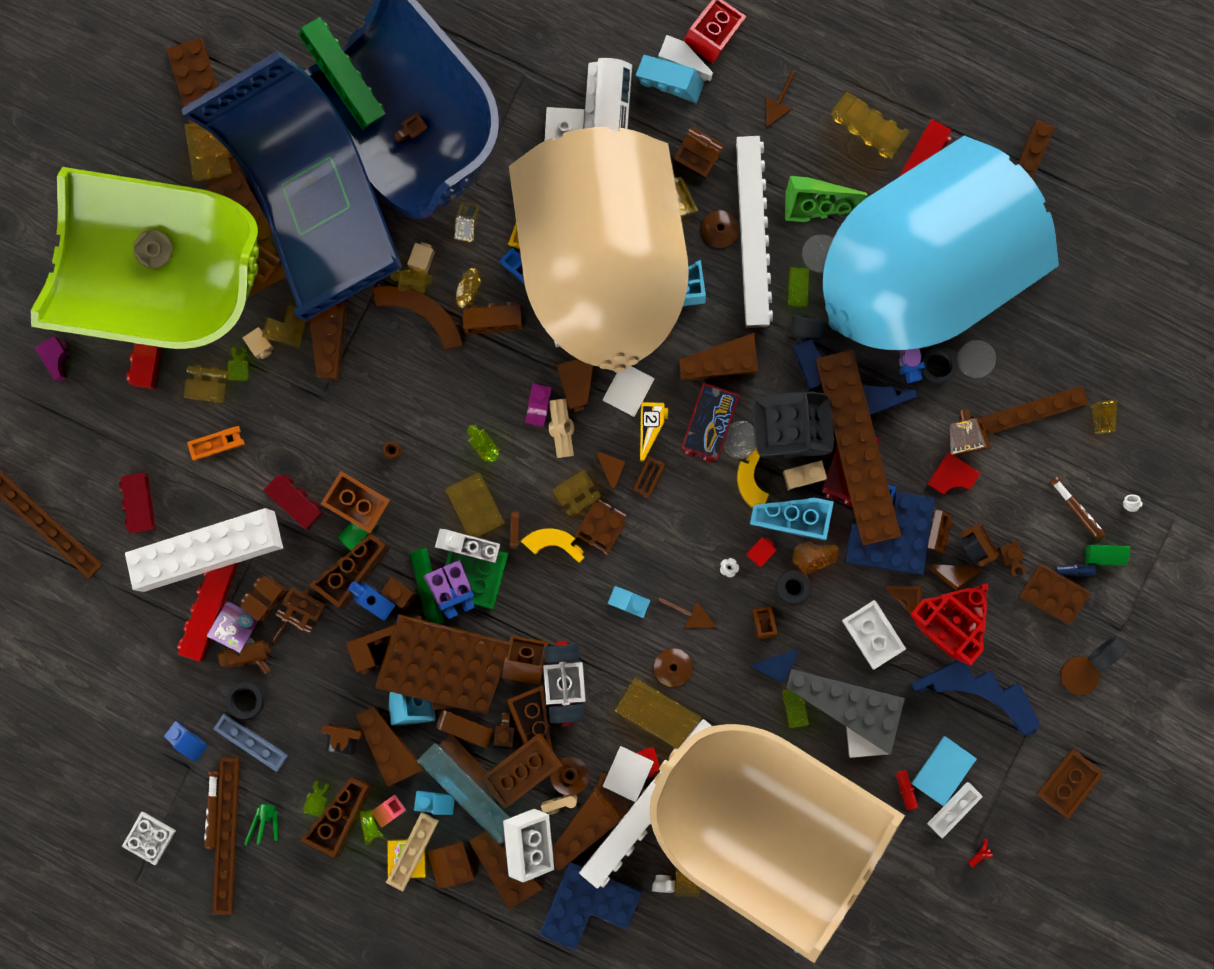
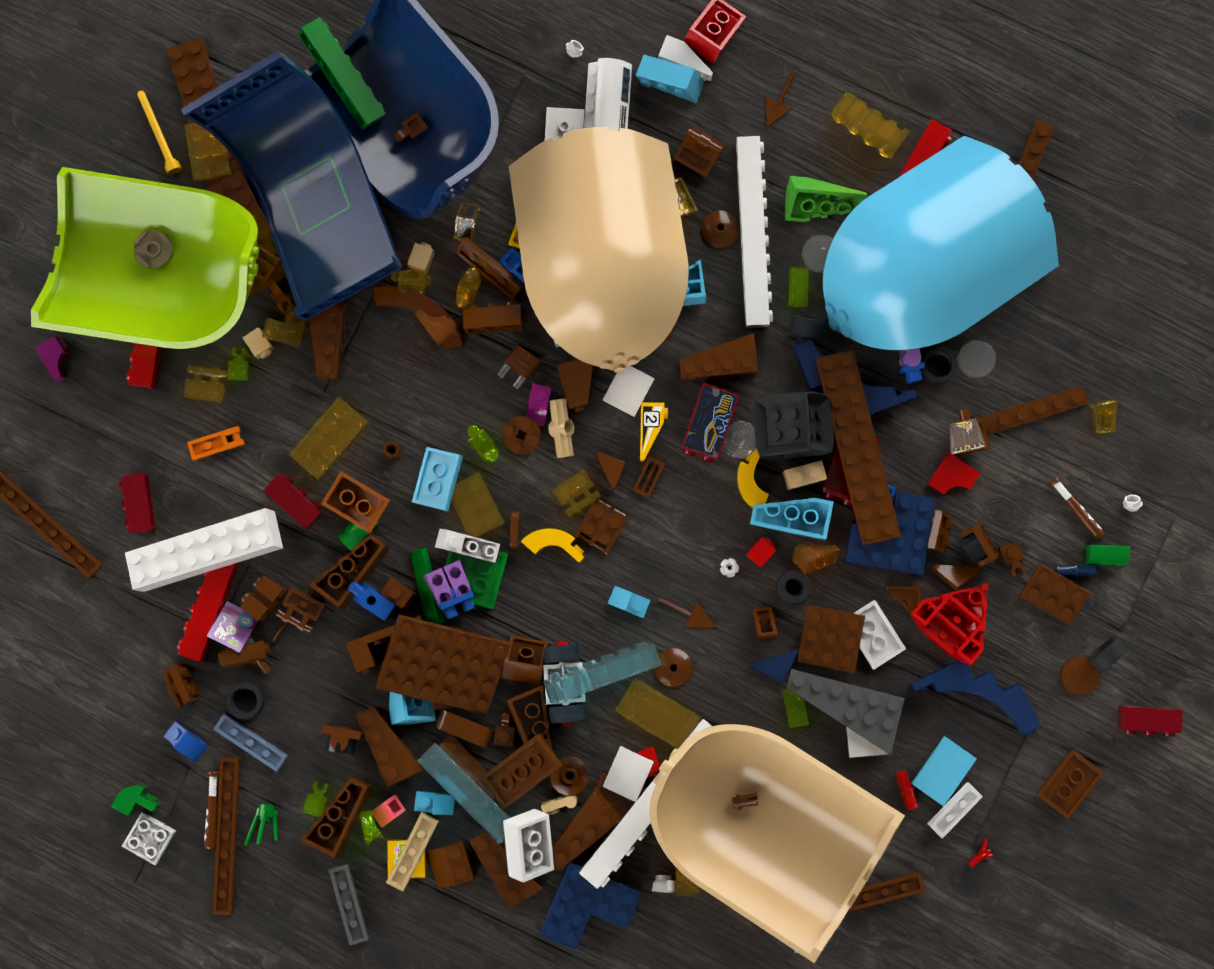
none -> green brick [111,785,161,816]
none -> yellow piece [137,91,182,175]
none -> reddish brown plate [162,664,199,708]
none -> reddish brown plate [267,280,294,313]
none -> clear yellow plate [289,397,368,480]
none -> dark grey plate [329,864,369,945]
none -> medium azure tile [412,447,463,511]
none -> clear orange arch [414,309,457,346]
none -> reddish brown plate [455,237,524,300]
none -> reddish brown piece [498,344,541,389]
none -> reddish brown plate [503,415,542,454]
none -> clear light blue brick [543,641,661,703]
none -> white plate [566,40,584,58]
none -> reddish brown pin [732,793,758,810]
none -> reddish brown plate [797,604,865,673]
none -> reddish brown plate [849,872,925,912]
none -> dark red brick [1118,706,1183,737]

